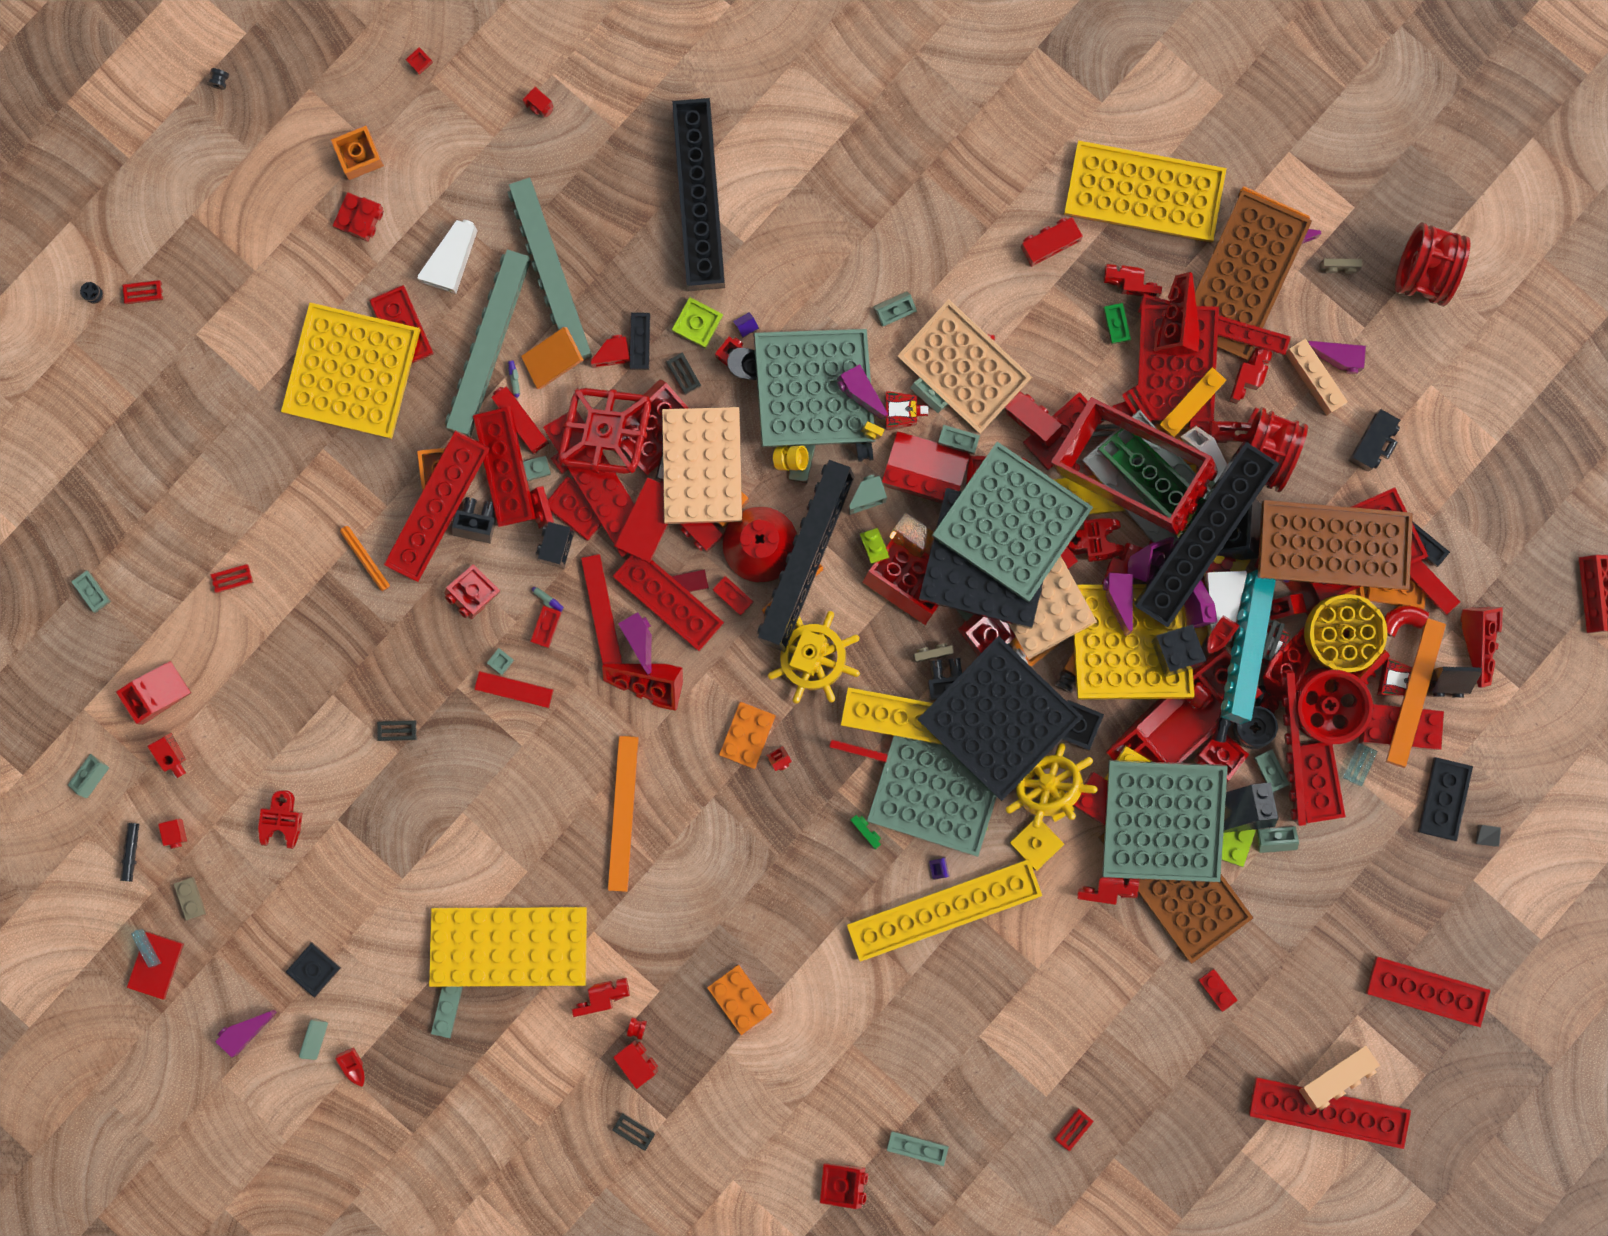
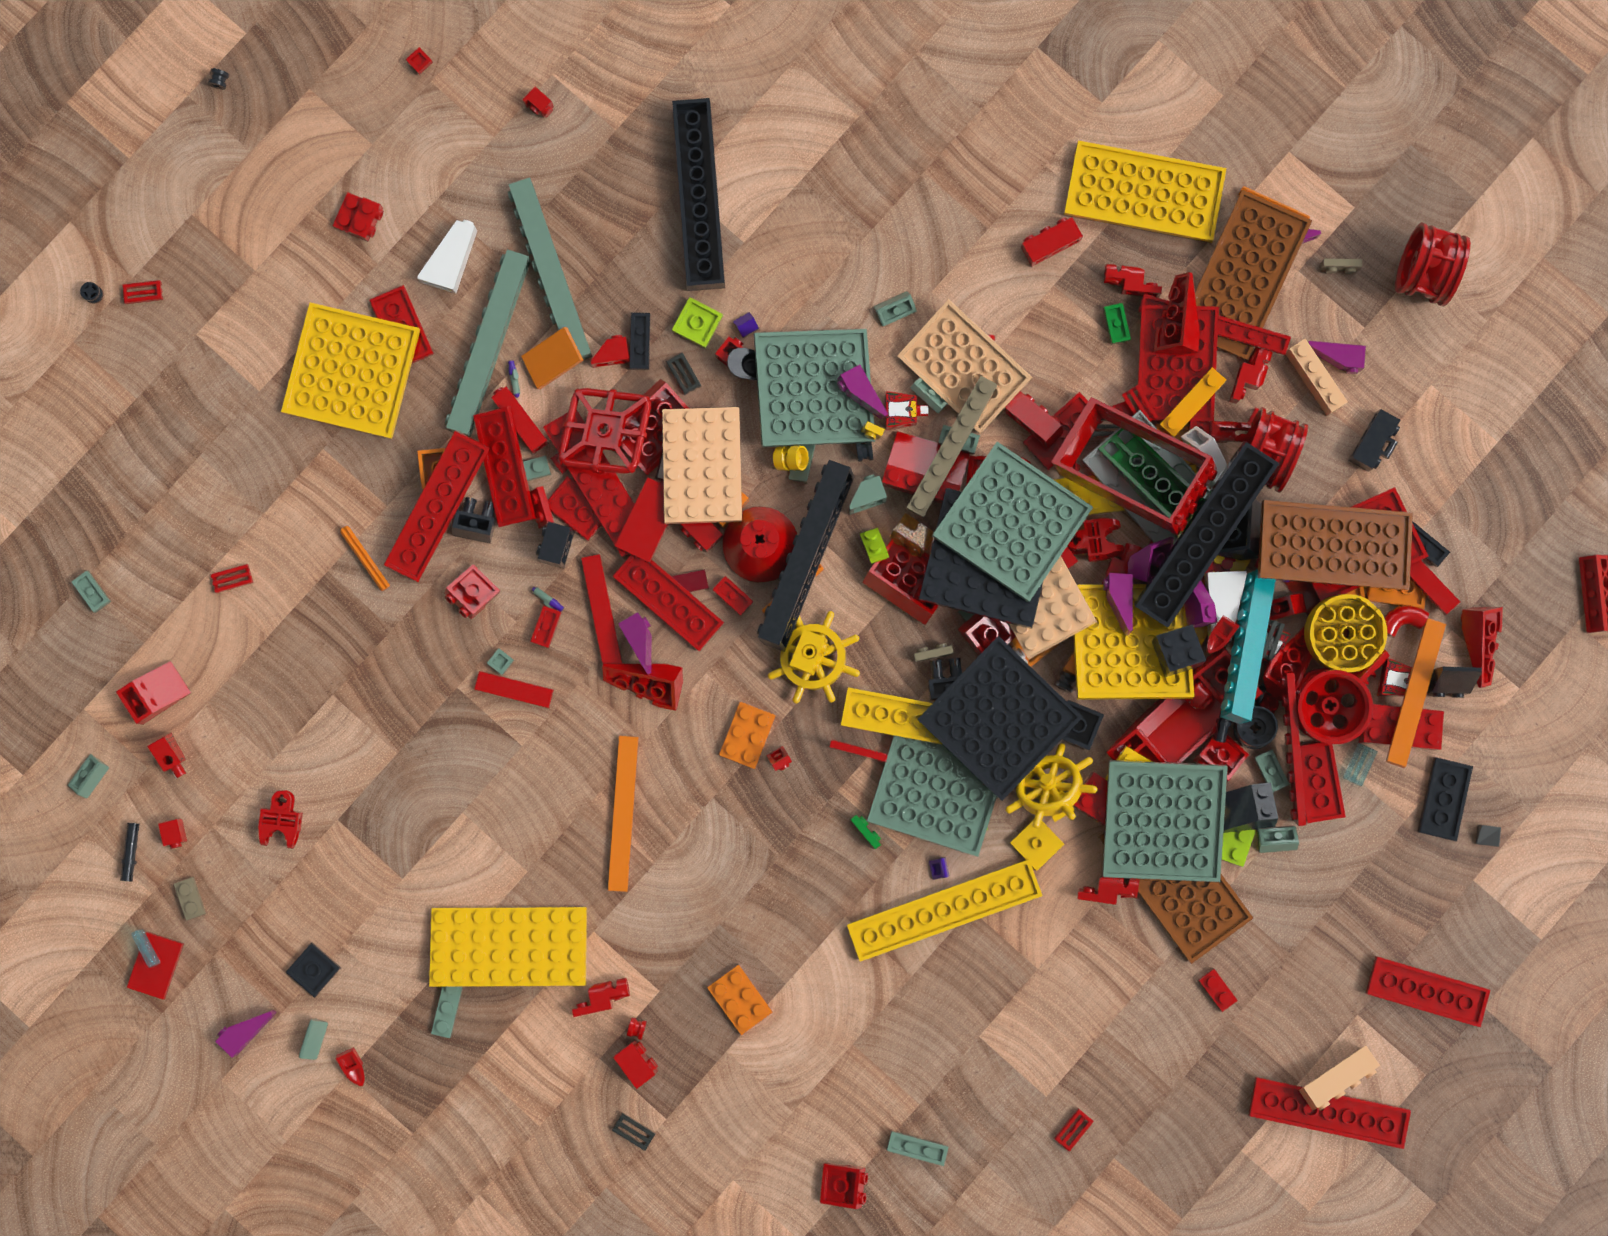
orange brick [331,126,384,180] -> none
pearl dark grey tile [377,720,417,741] -> none
none -> dark tan plate [906,376,998,518]

